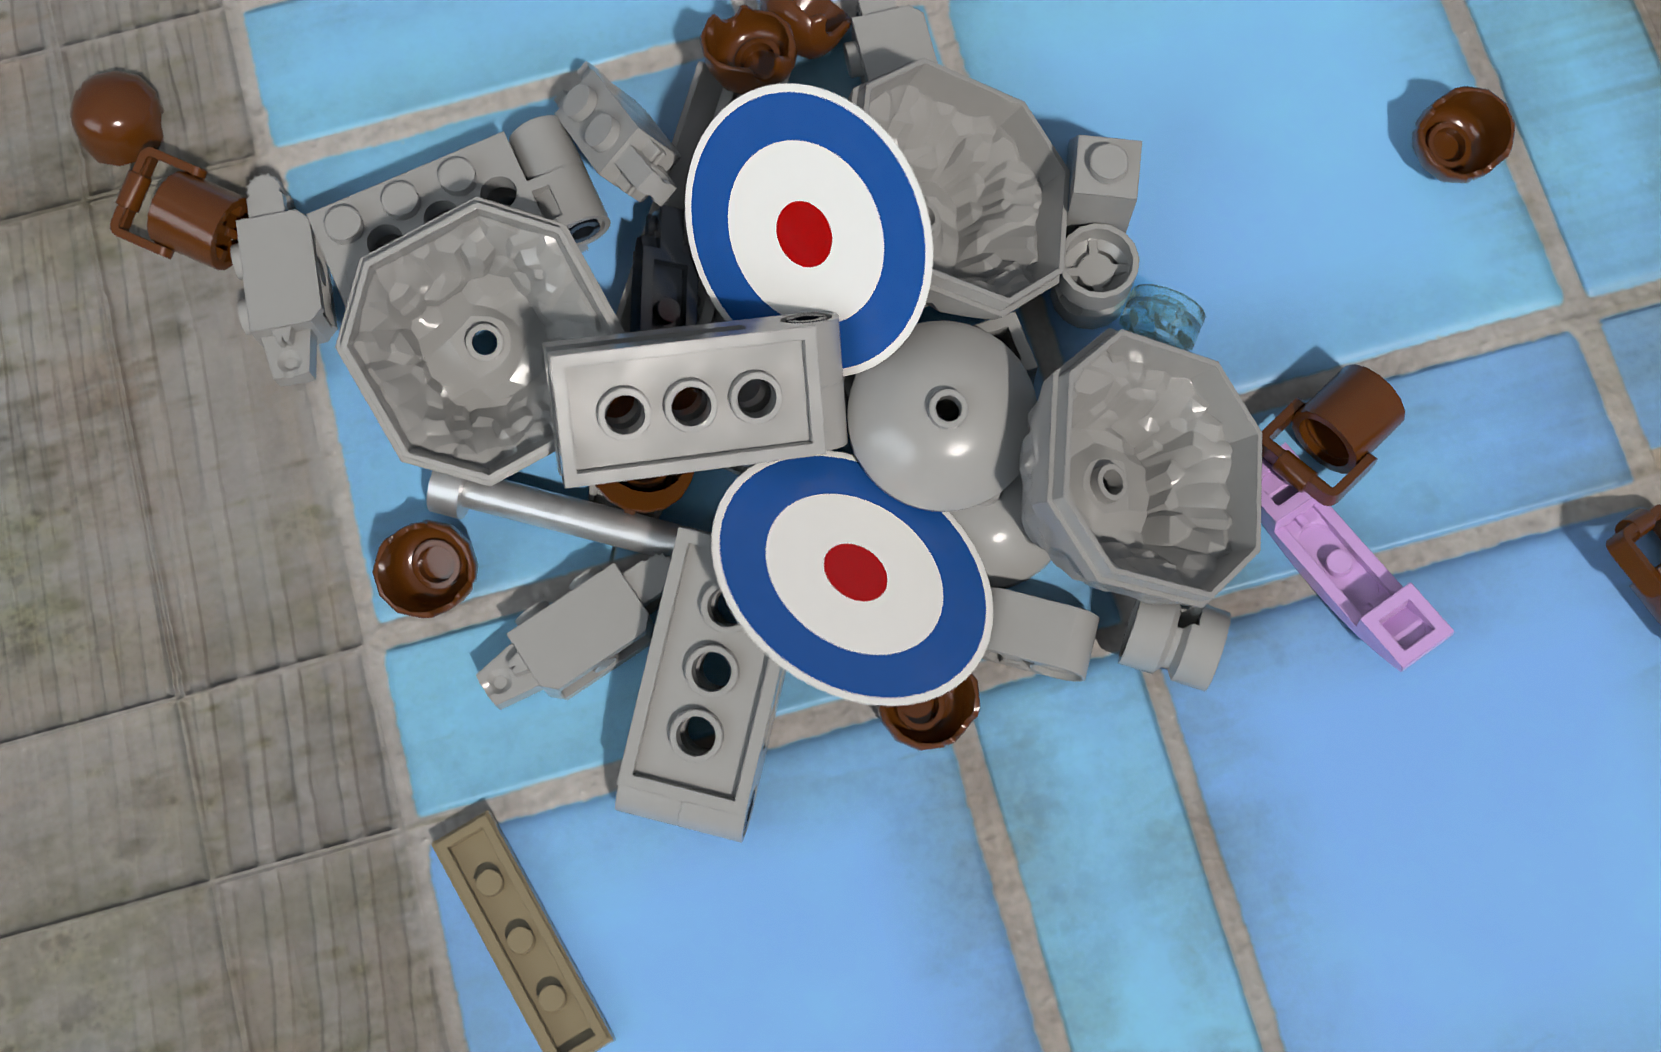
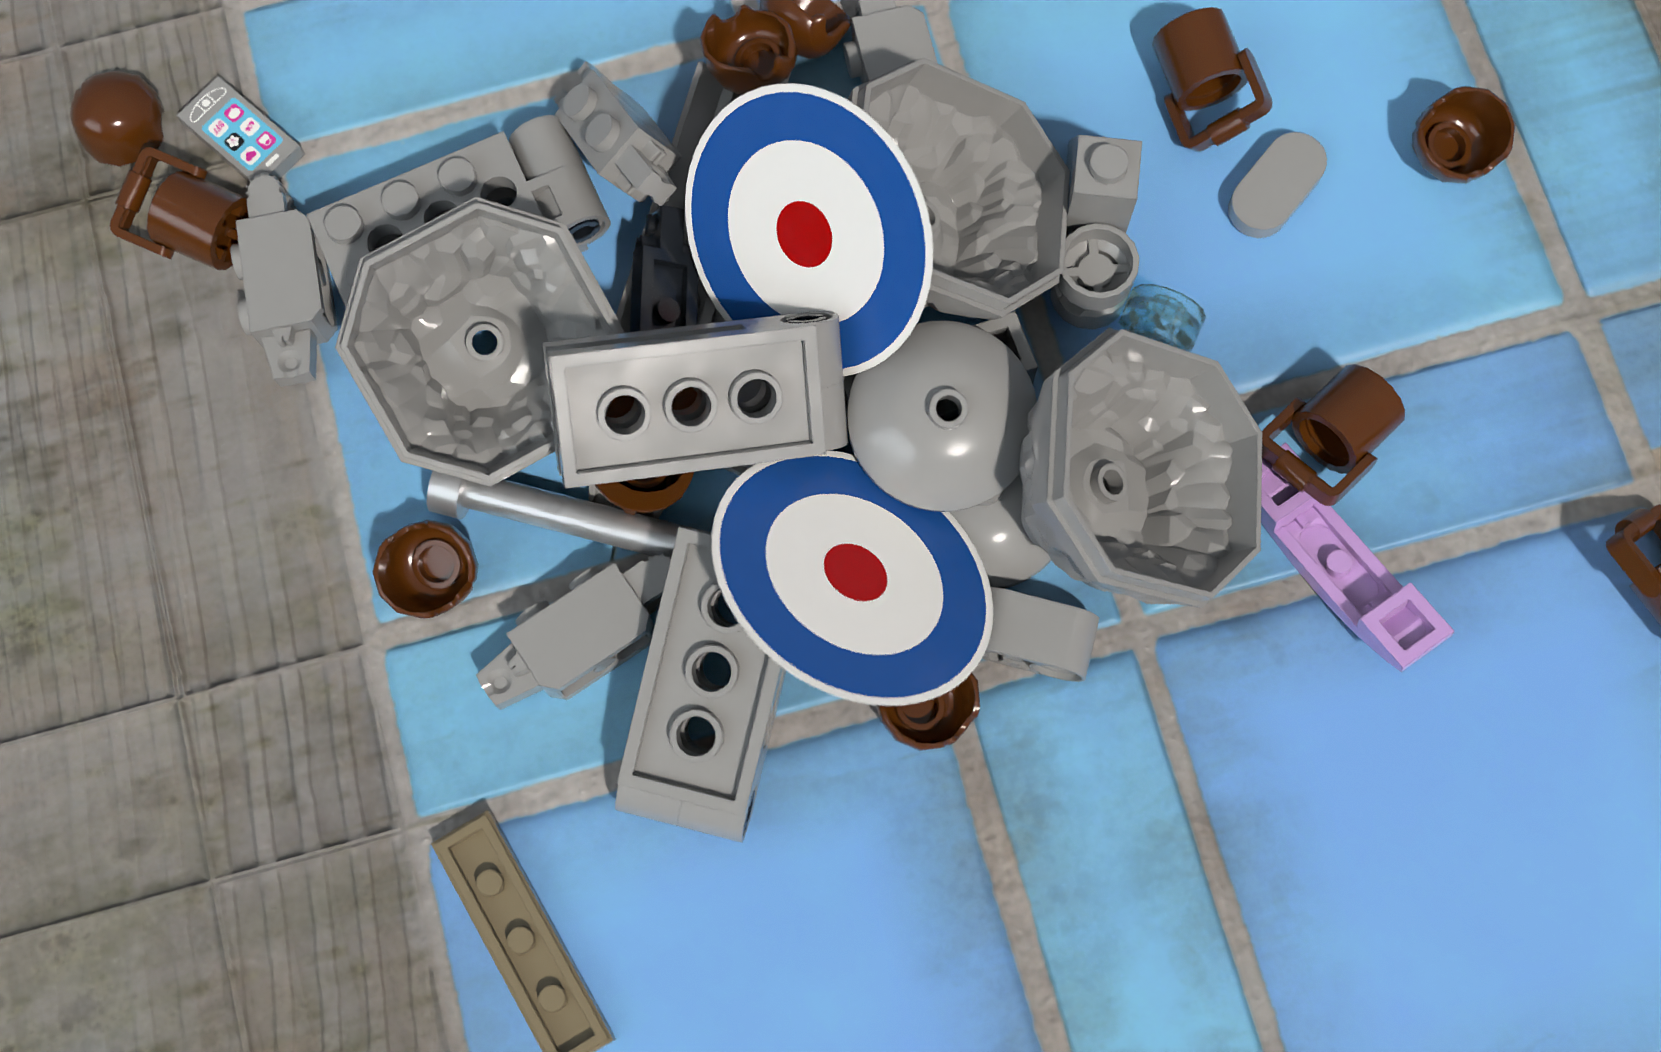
light grey wheel [1118,599,1231,691] -> none
none -> tile [176,76,305,182]
none -> reddish brown piece [1152,7,1273,152]
none -> light grey tile [1228,132,1327,238]

